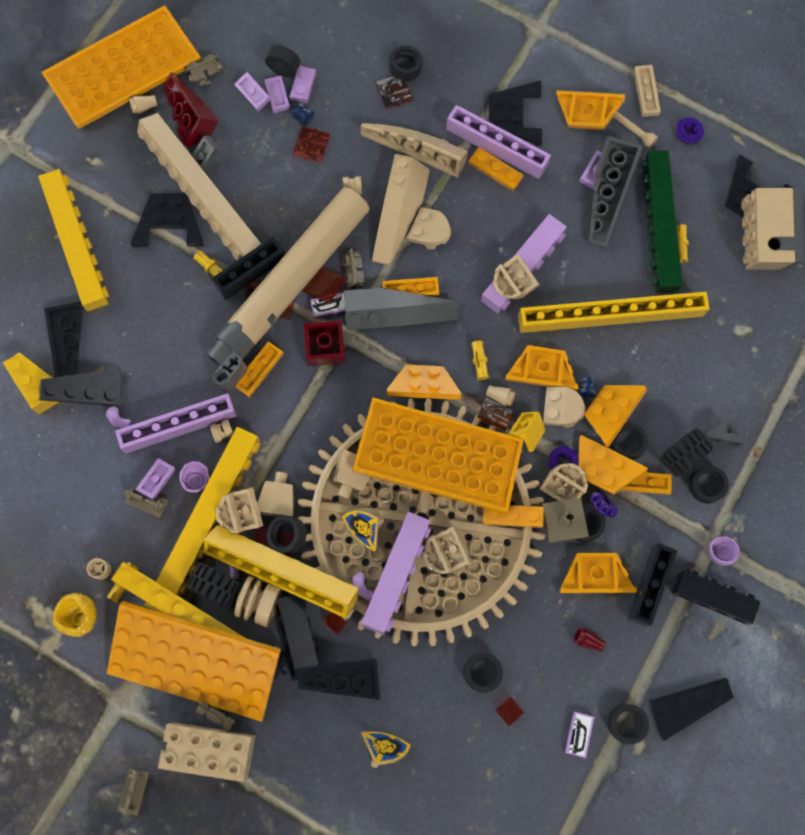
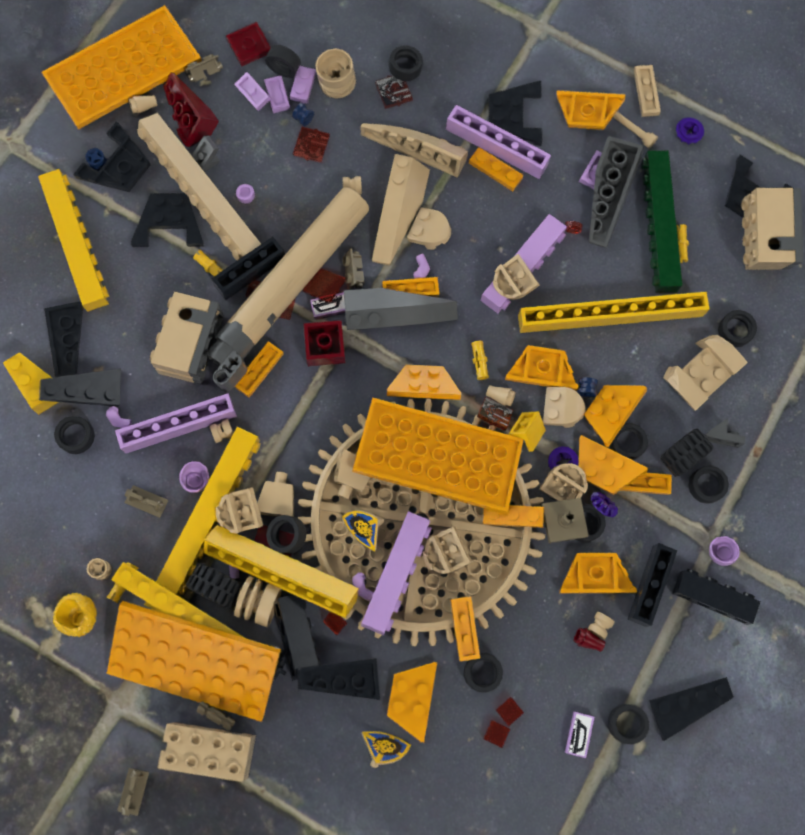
lavender plate [136,458,175,501] -> none
none -> black tyre [54,416,95,454]
none -> black wing [73,121,151,192]
none -> dark blue wheel [85,148,107,171]
none -> tan piece [150,292,224,385]
none -> dark red tile [226,22,271,67]
none -> lavender tile [236,184,255,204]
none -> tan wheel [315,49,356,98]
none -> light orange wing [387,662,437,743]
none -> lavender arm [413,254,430,279]
none -> light orange plate [450,596,480,661]
none -> clear red tile [483,720,510,748]
none -> clear red tile [564,221,583,234]
none -> tan wheel [588,612,615,640]
none -> tan piece [663,335,748,411]
none -> black tyre [718,310,757,347]

